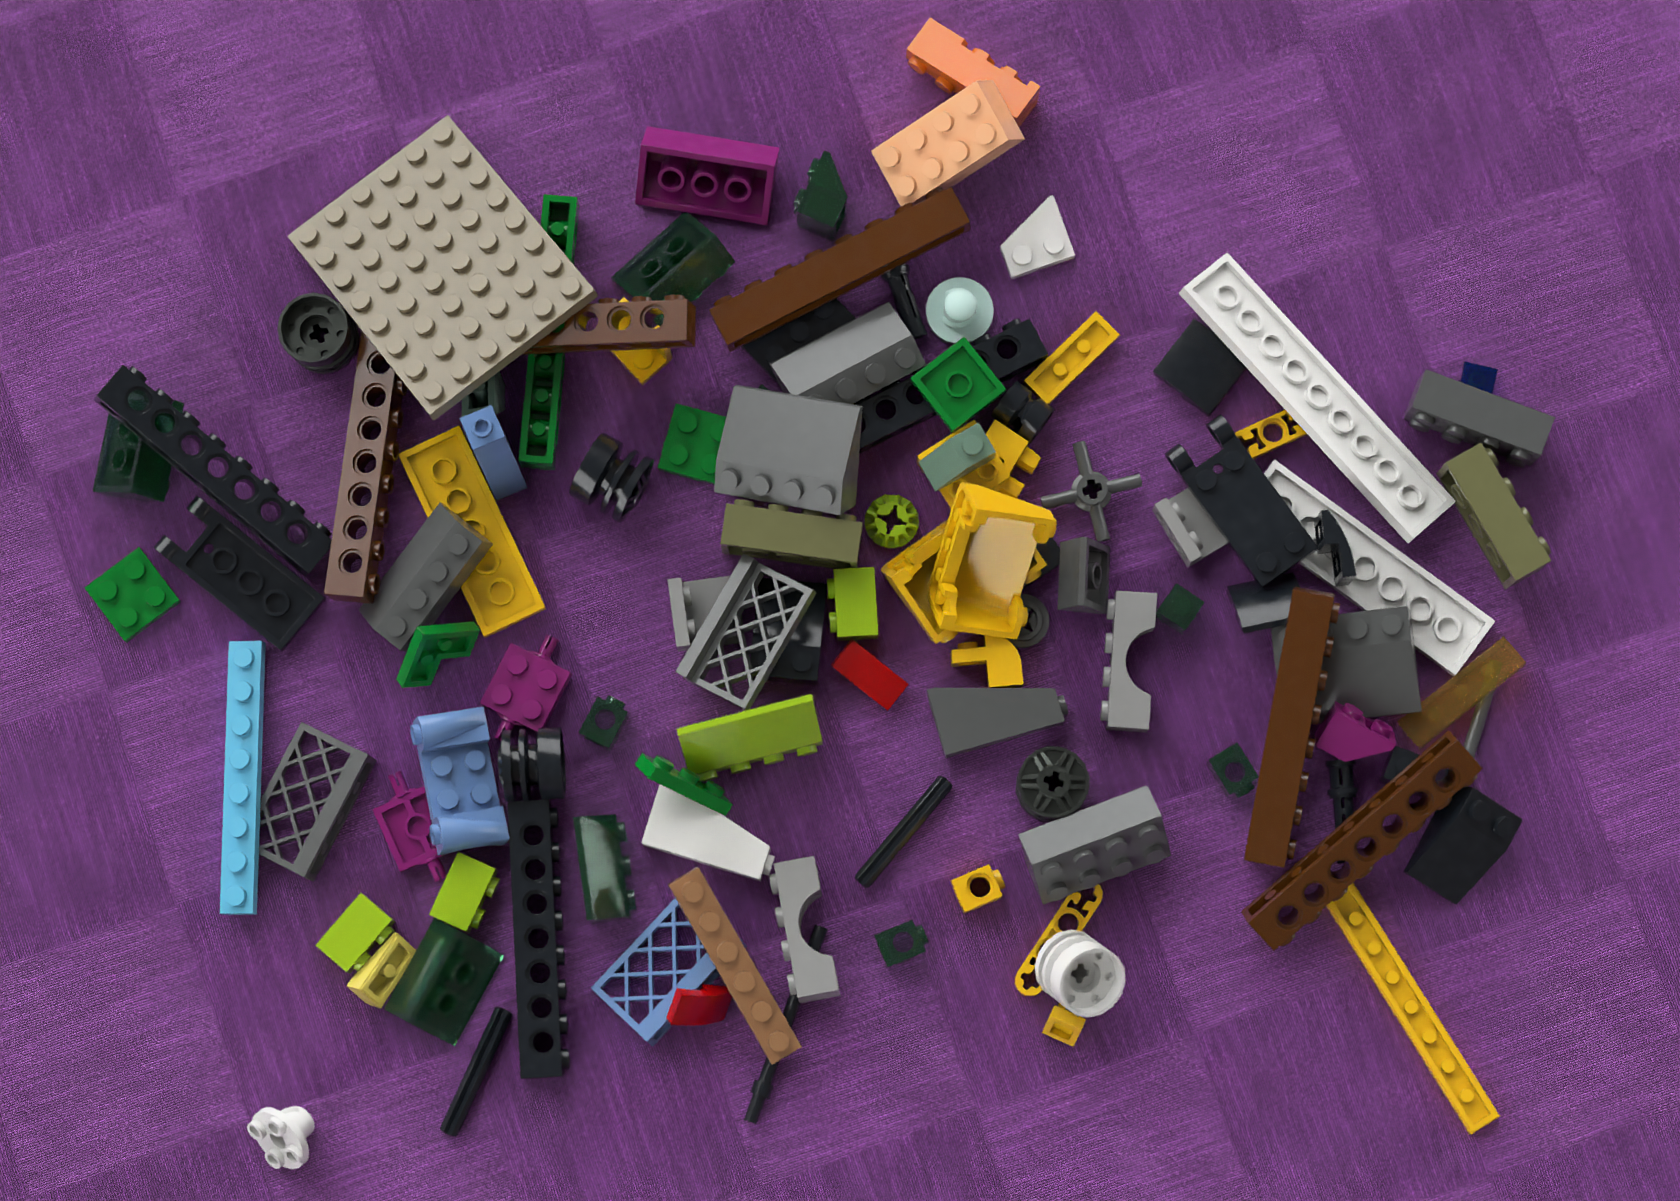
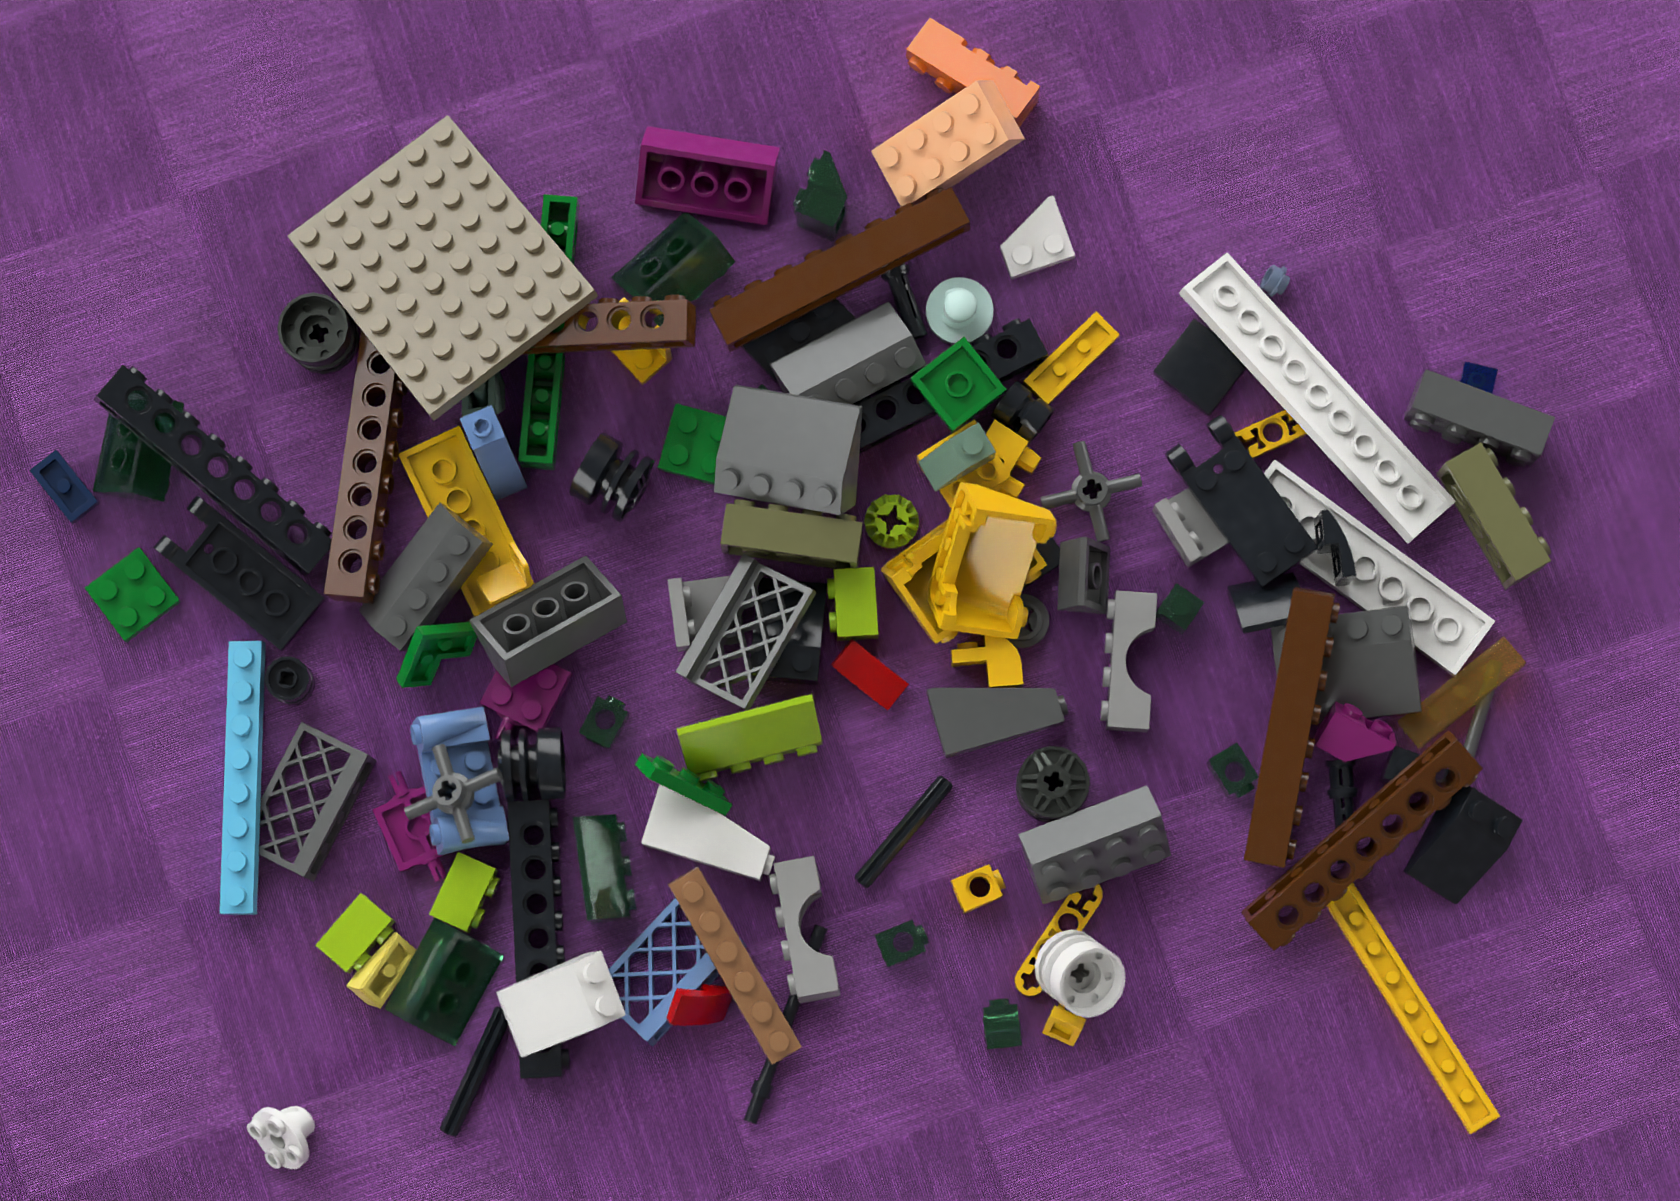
none -> dark blue plate [29,450,100,524]
none -> black wheel [265,656,315,705]
none -> dark grey bar [404,744,503,844]
none -> dark grey slope [470,556,627,687]
none -> yellow bracket [476,541,532,605]
none -> white slope [496,951,626,1057]
none -> clear green brick [982,998,1022,1050]
none -> sand blue plate [1260,265,1290,297]

